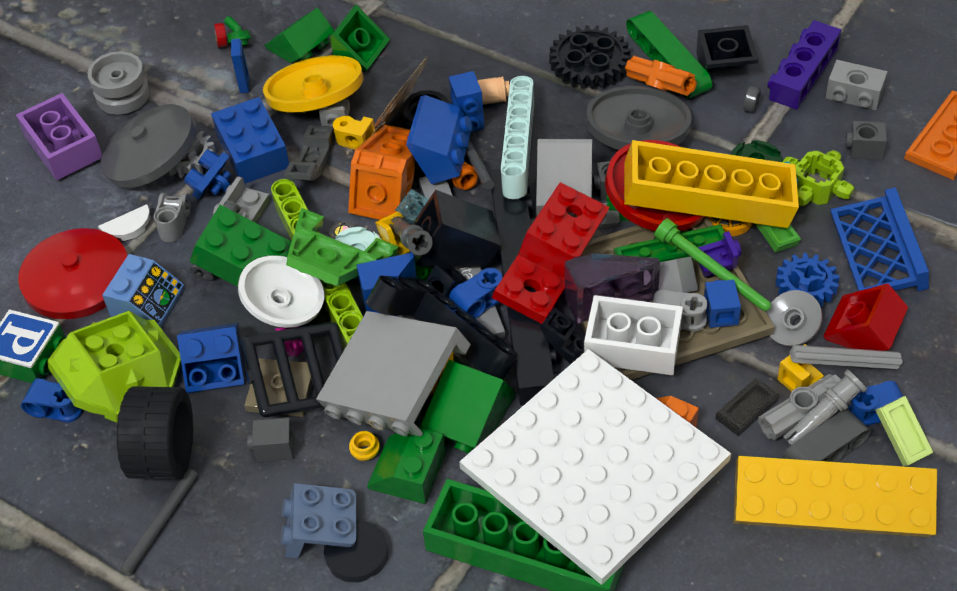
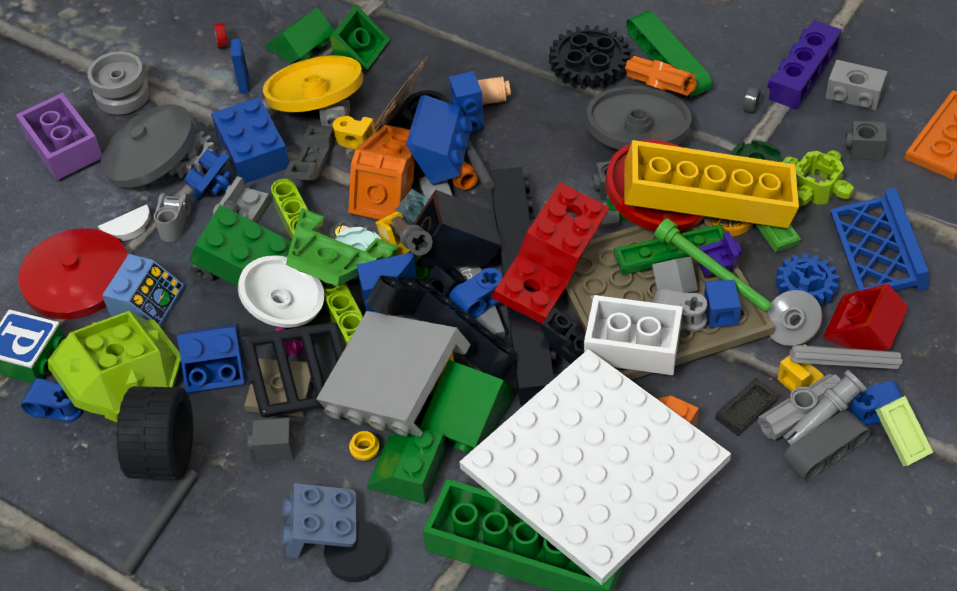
green plate [224,16,252,46] -> none
light aqua beam [501,76,534,199] -> none
light grey slope [536,139,592,217] -> none
clear purple slope [564,253,660,324] -> none
black slope [696,25,758,69] -> none
yellow brick [733,456,937,537] -> none

